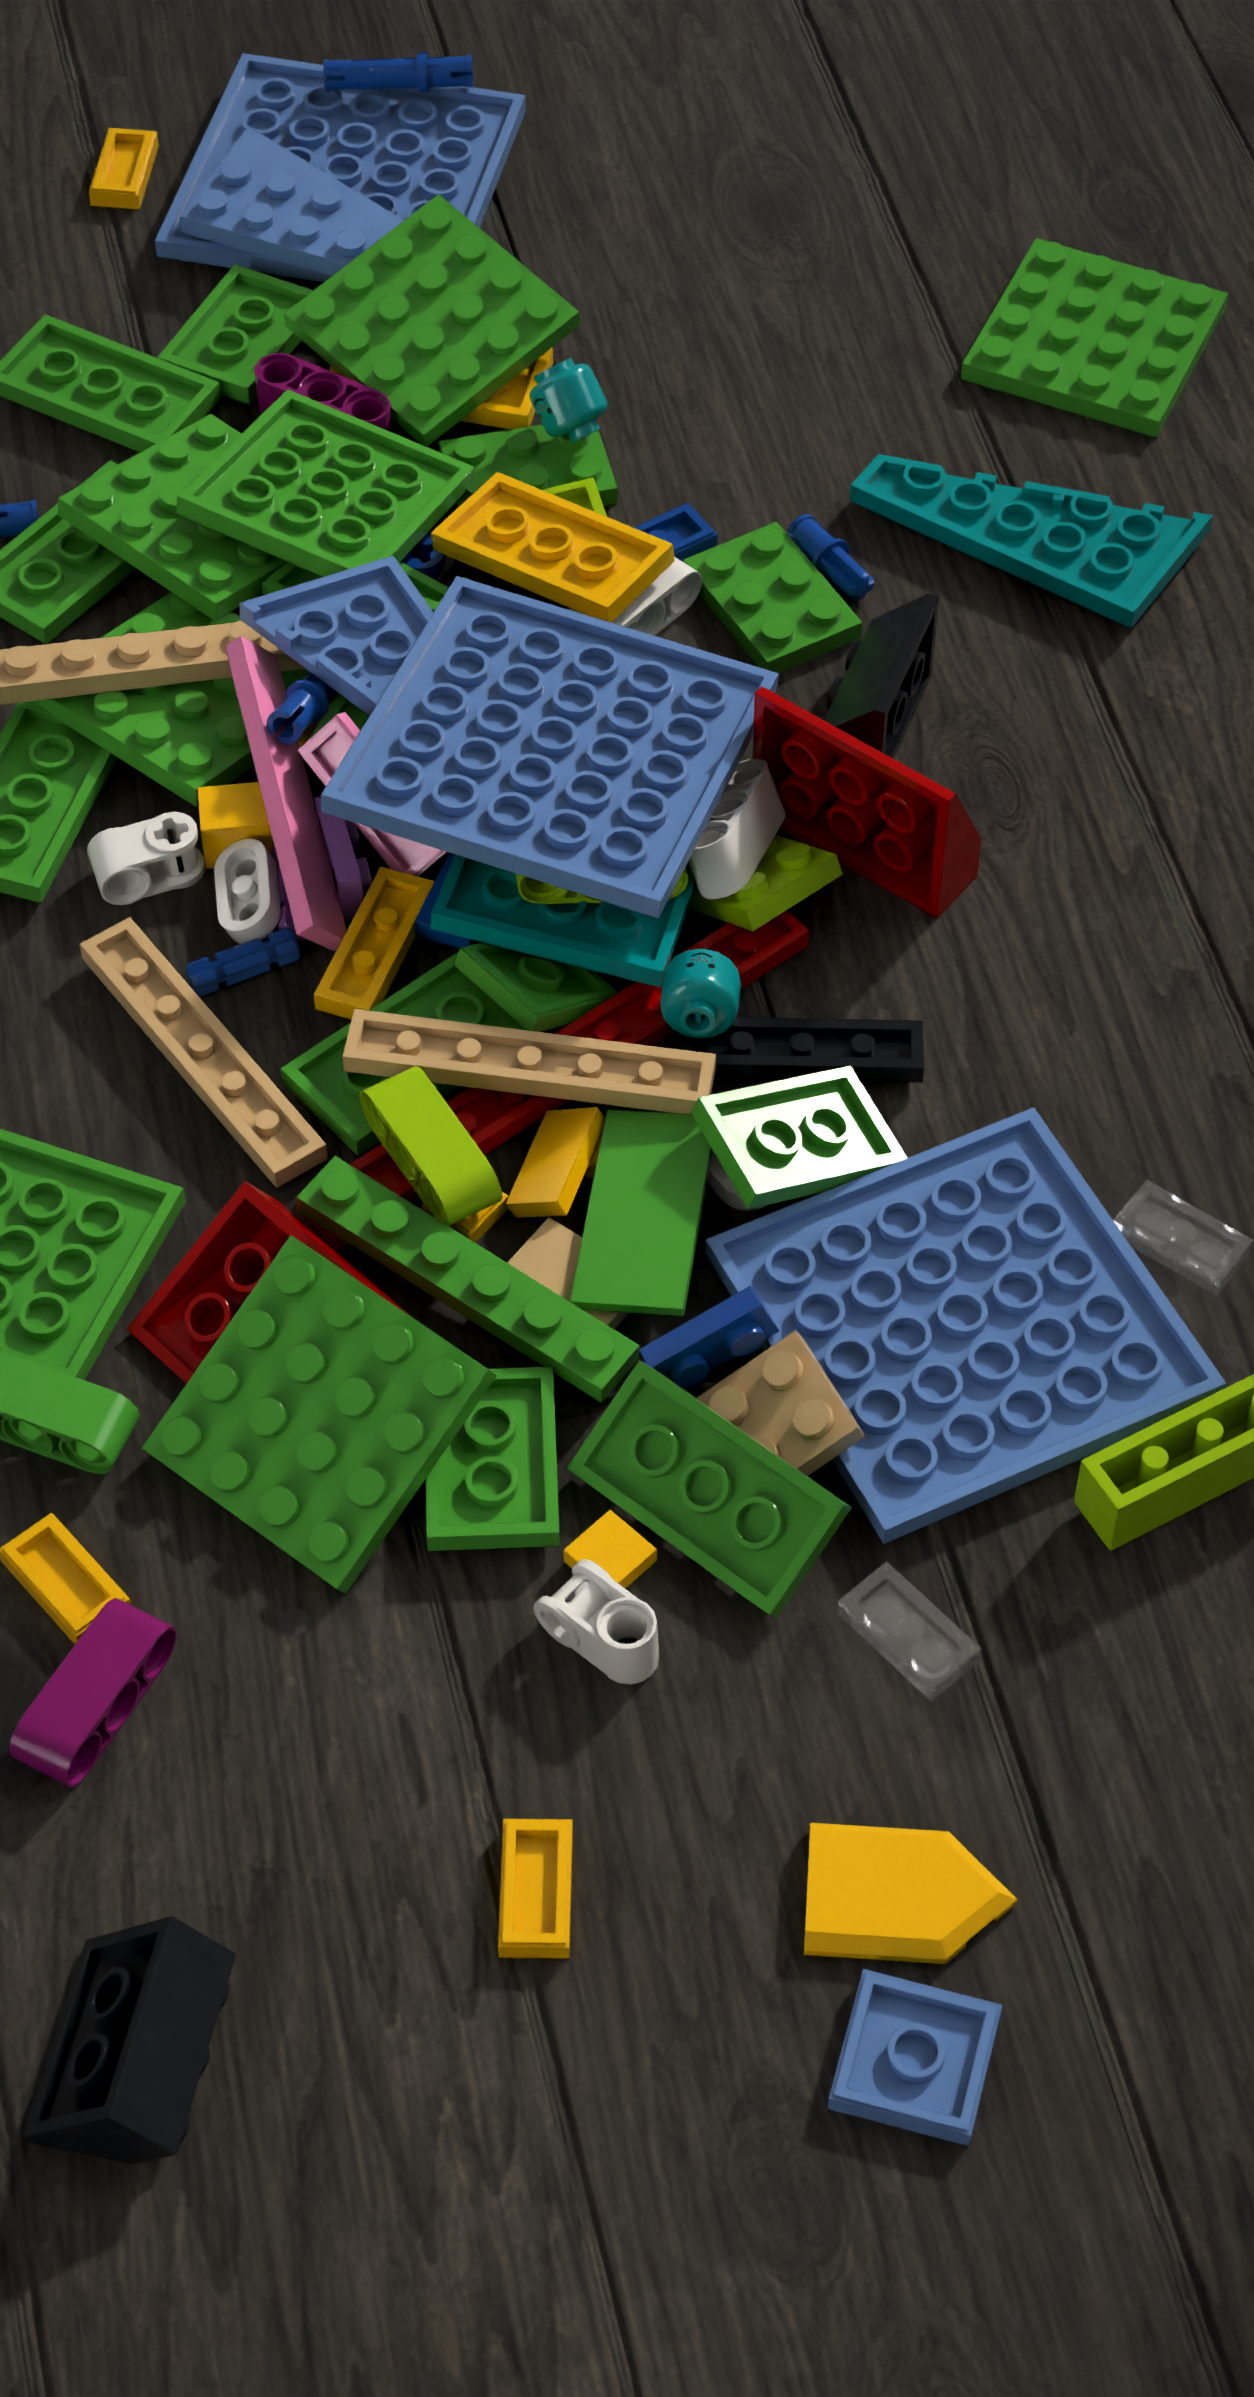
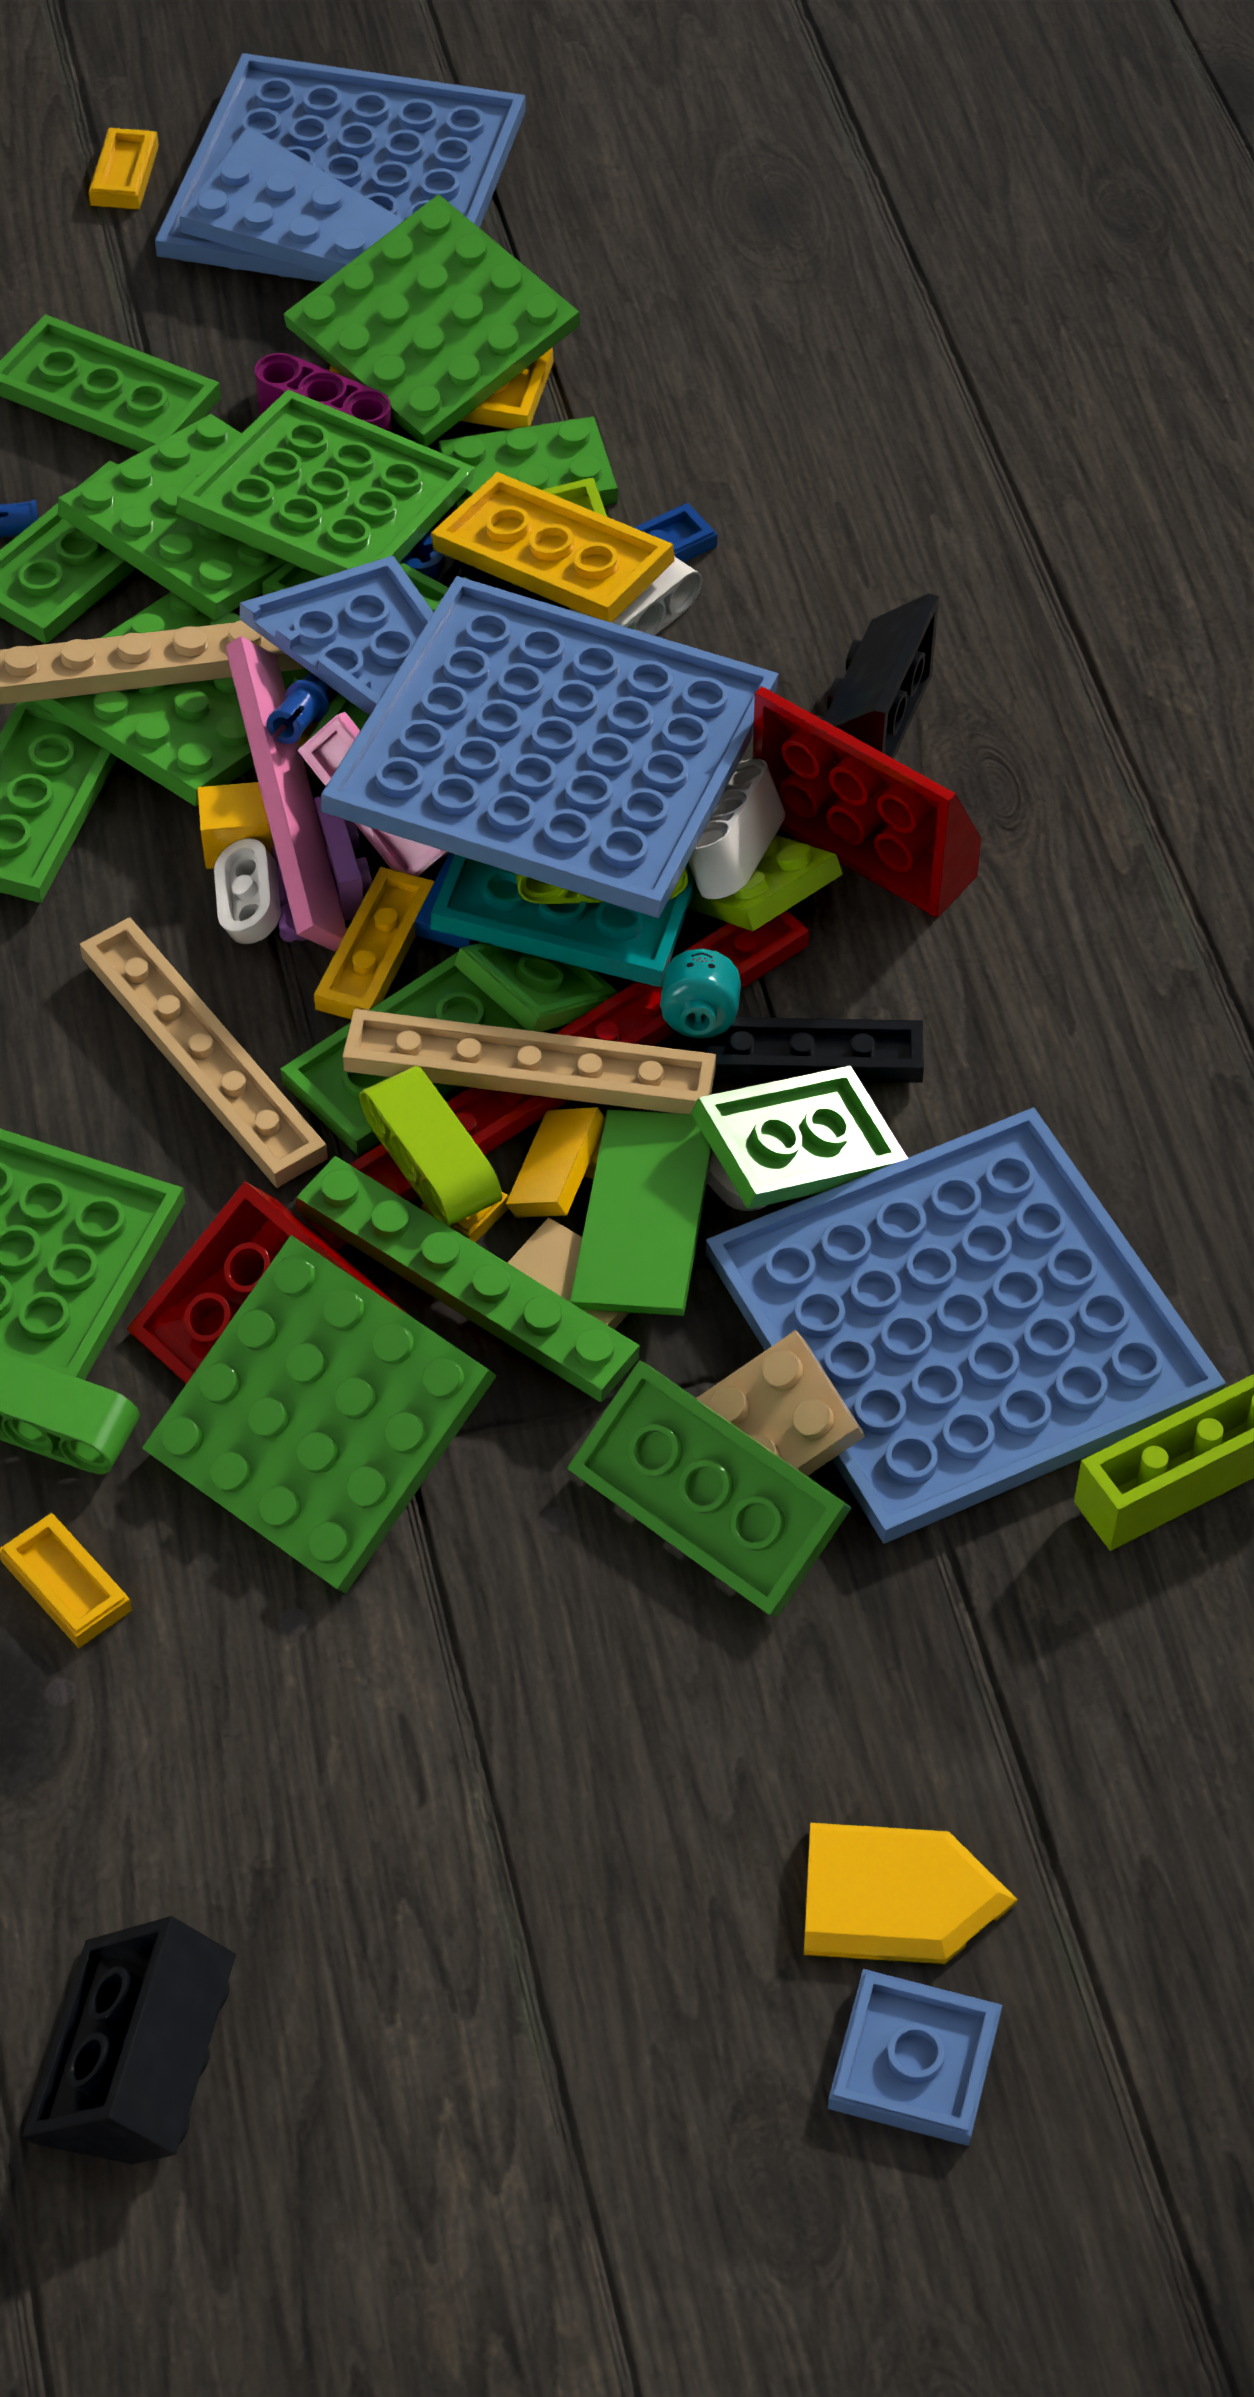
magenta beam [9,1598,177,1788] -> none
white piece [87,812,205,906] -> none
bright green plate [157,264,313,405] -> none
blue axle [185,928,300,997] -> none
blue pin [323,52,473,93] -> none
bright green plate [426,1367,560,1551] -> none
yellow tile [498,1819,573,1959] -> none
teal head [529,358,608,443] -> none
white piece [533,1559,659,1684] -> none
yellow tile [563,1510,657,1589] -> none
blue plate [639,1286,779,1388] -> none
bright green plate [683,521,862,673] -> none
blue axle [787,514,874,601] -> none
clear plate [837,1561,981,1702] -> none
teal wing [850,454,1213,628] -> none
bright green plate [961,238,1228,438] -> none
clear plate [1113,1180,1253,1296] -> none

